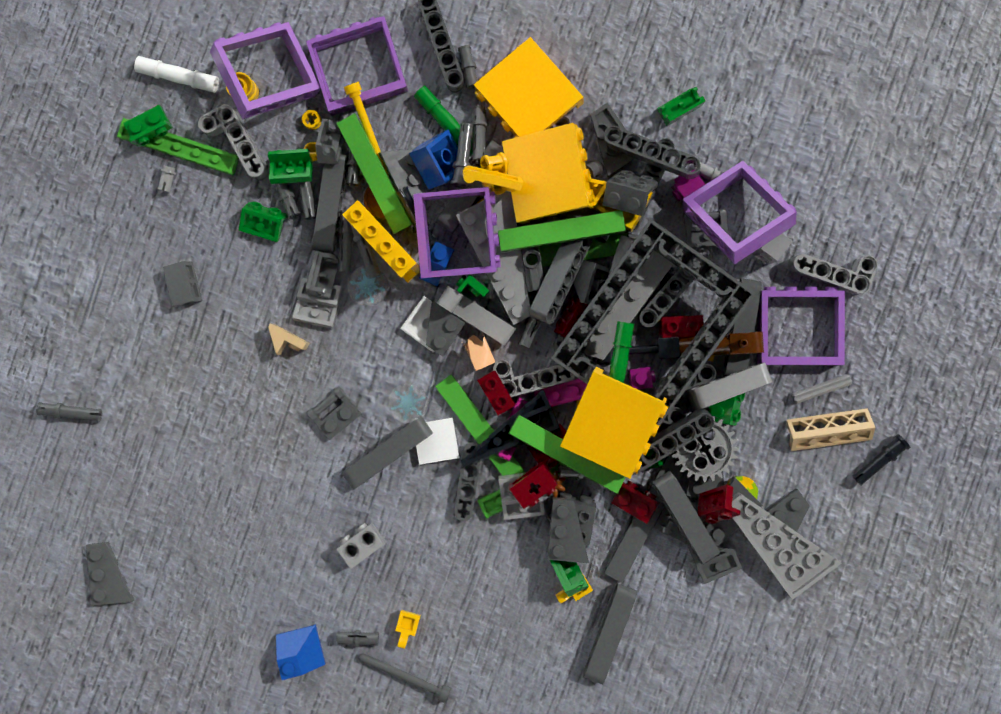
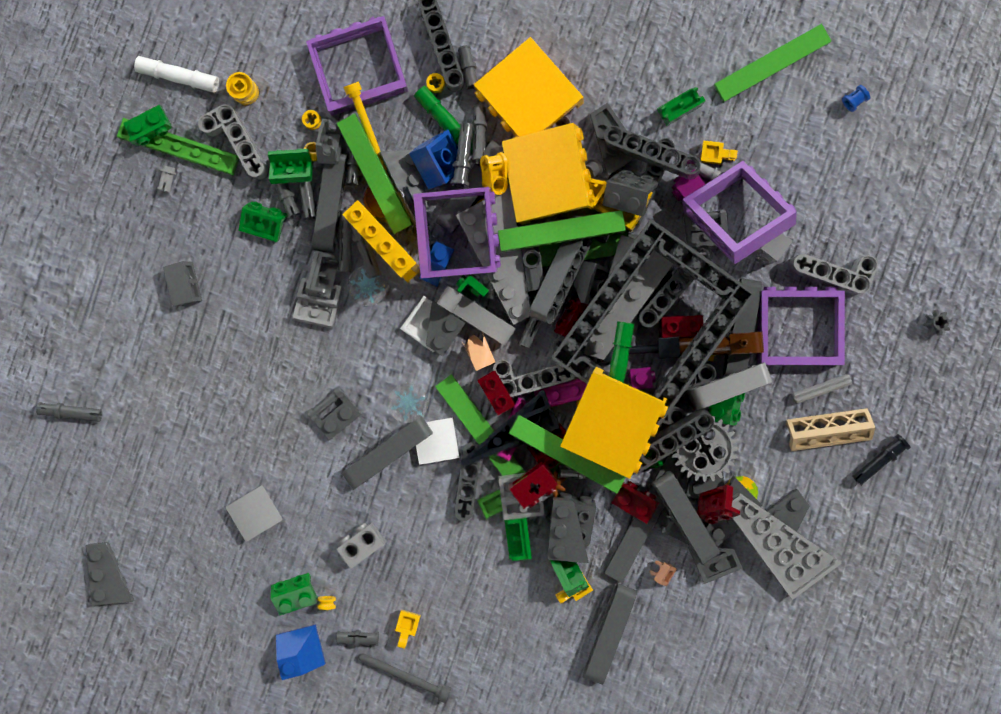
medium lavender window [210,22,321,119] -> none
tan slope [268,323,310,355] -> none
yellow plate [462,166,523,192] -> none
none -> light grey slope [225,485,283,542]
none -> green bracket [270,573,318,616]
none -> yellow bush [317,596,336,610]
none -> yellow bush [426,73,445,93]
none -> green hinge [504,517,532,561]
none -> nougat tile [649,561,677,586]
none -> yellow plate [700,140,738,165]
none -> bright green tile [714,24,832,103]
none -> blue bush [842,85,871,112]
none -> dark grey gear [923,310,952,336]

